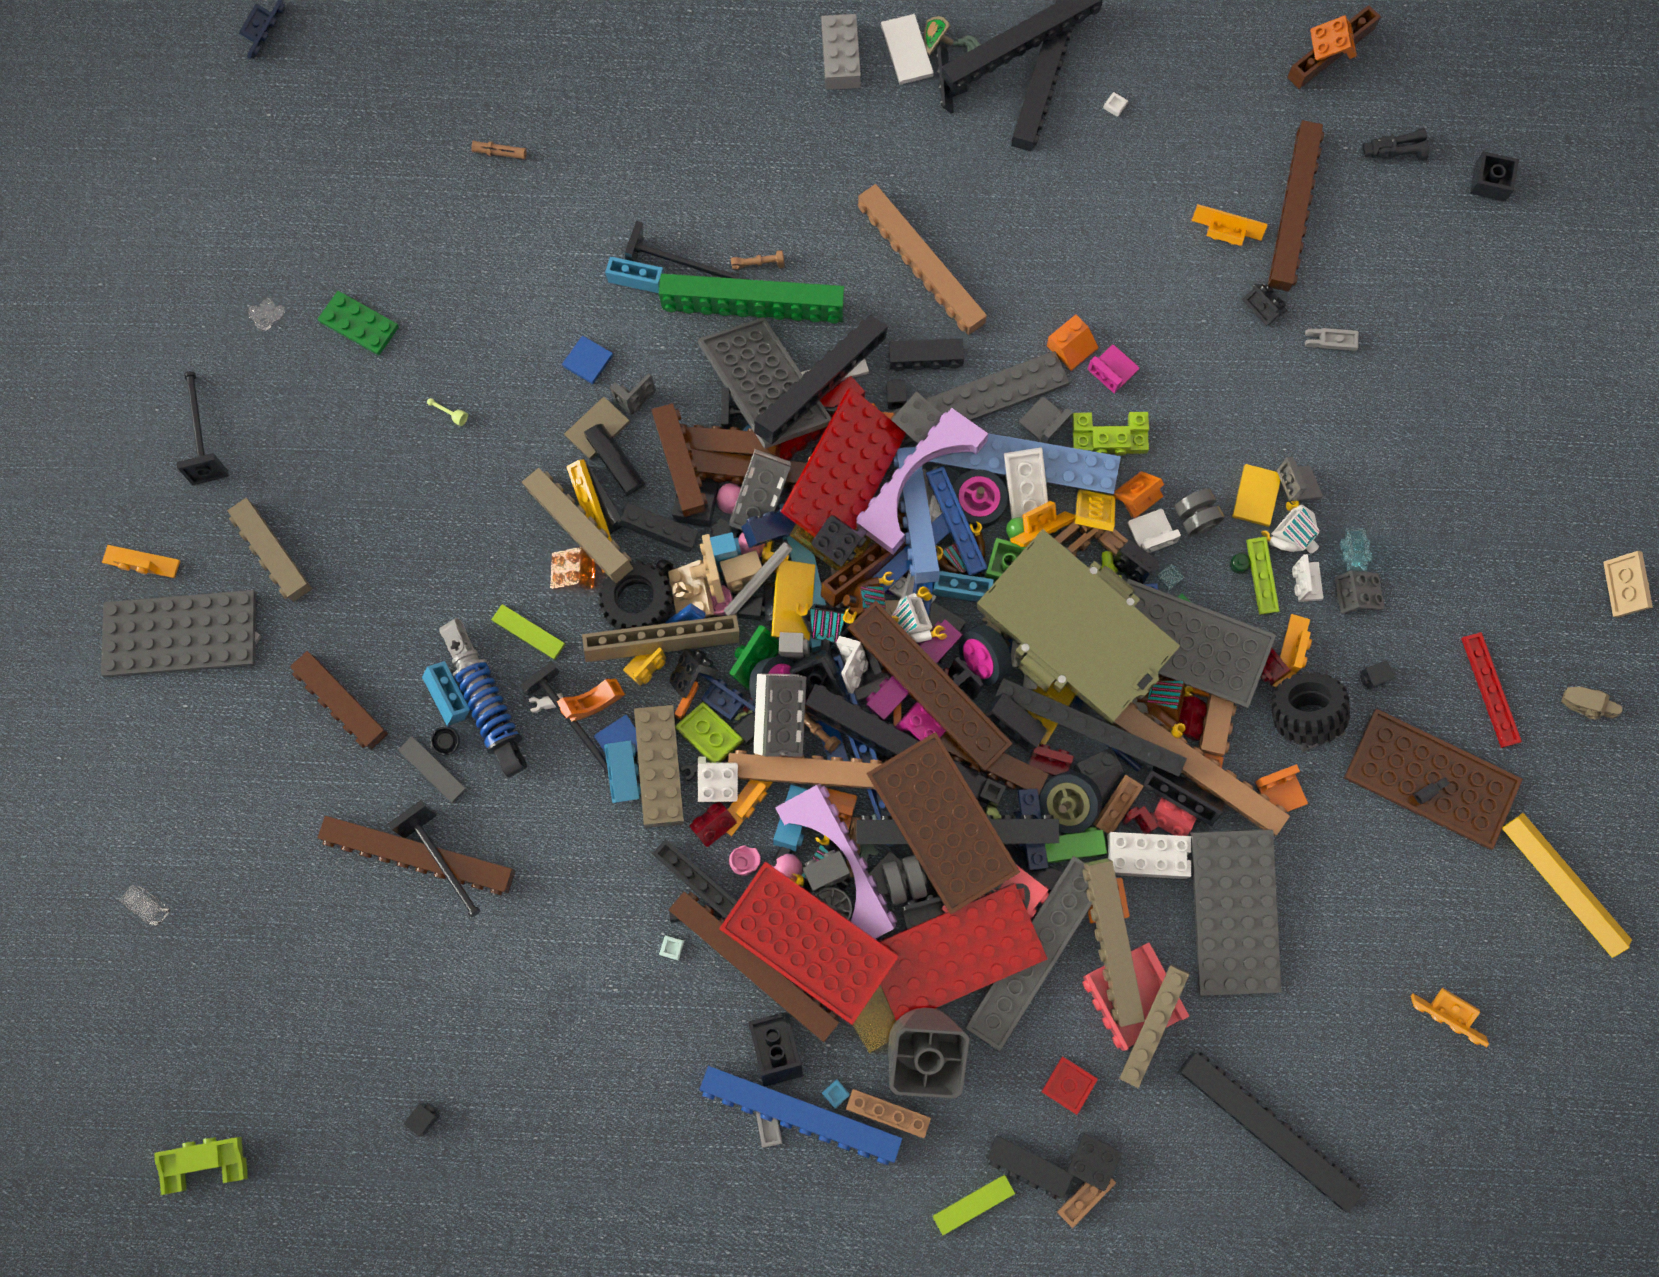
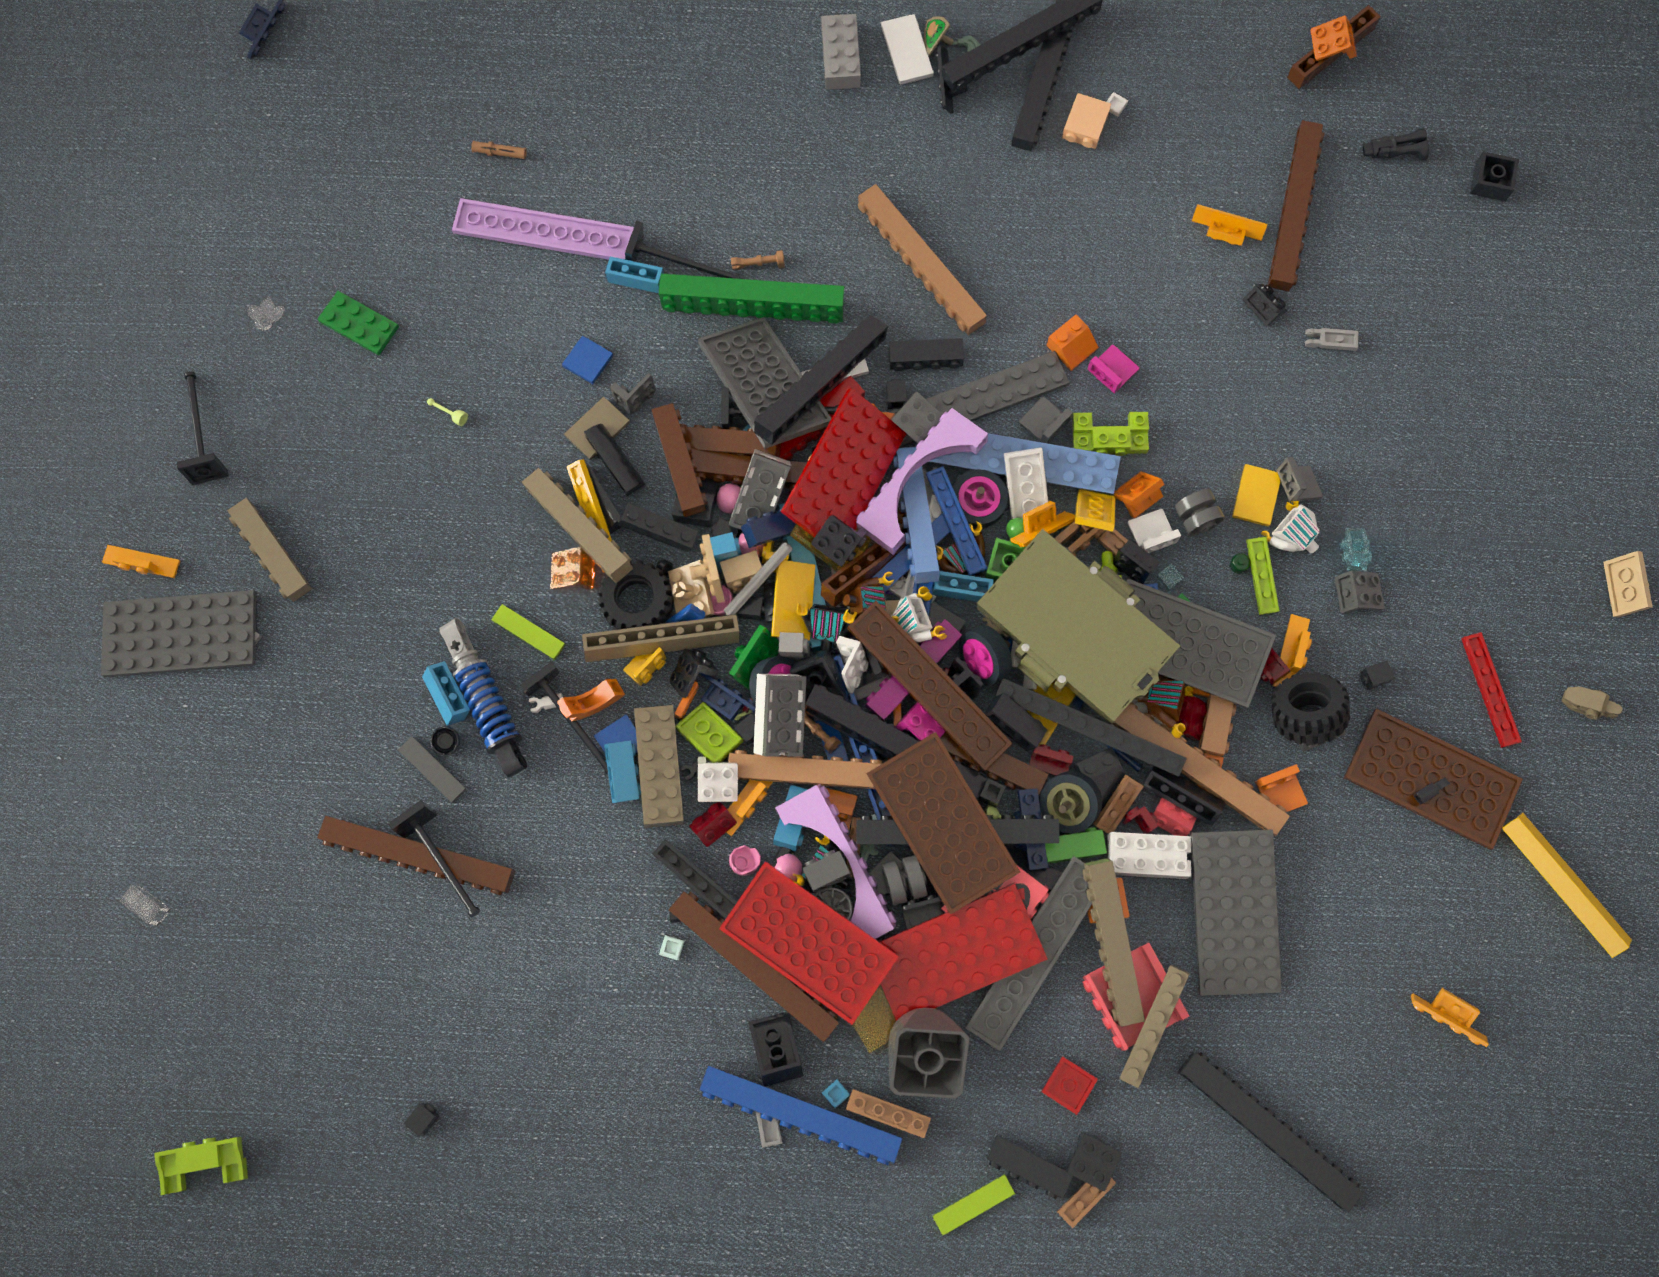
reddish brown brick [290,651,389,750] -> none
white bracket [1292,554,1323,602] -> none
none -> lavender plate [452,198,634,260]
none -> light nougat brick [1062,93,1111,149]

